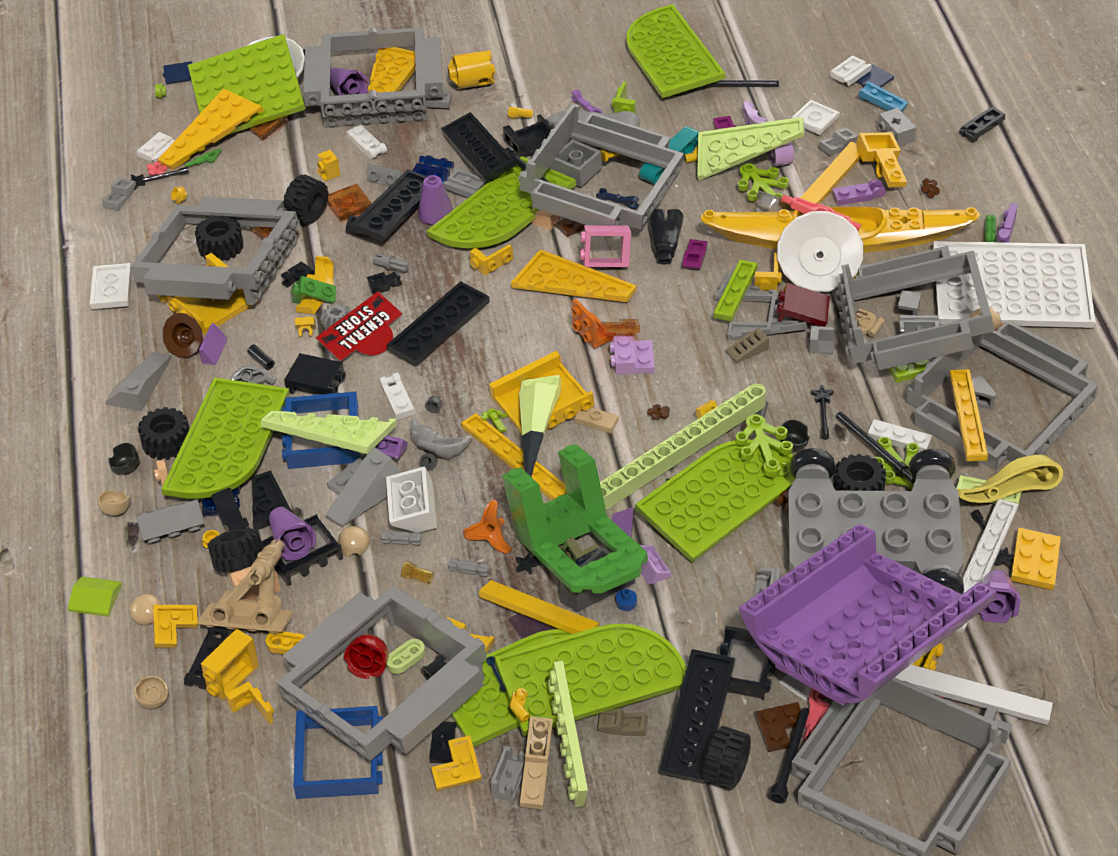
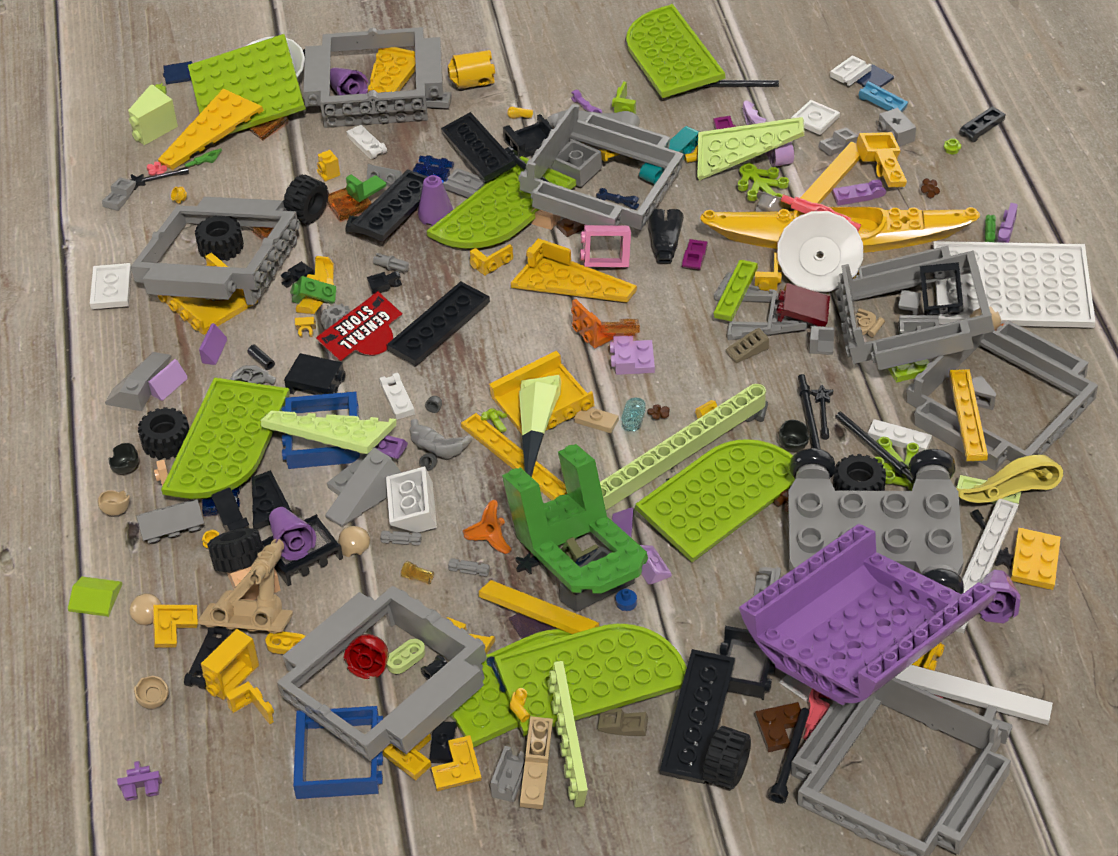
white plate [137,132,175,162] -> none
reddish brown hat [163,313,203,357] -> none
lime plant [735,414,793,478] -> none
none -> medium lavender hips [117,761,162,801]
none -> yellowish green slope [128,85,178,145]
none -> lavender slope [148,359,188,401]
none -> bright green bracket [346,174,386,202]
none -> yellow plate [383,734,431,781]
none -> yellow bracket [526,238,571,268]
none -> clear light blue plate [621,397,646,431]
none -> black bar [798,374,821,449]
none -> black window [920,262,963,316]
none -> lime plate [944,138,961,155]

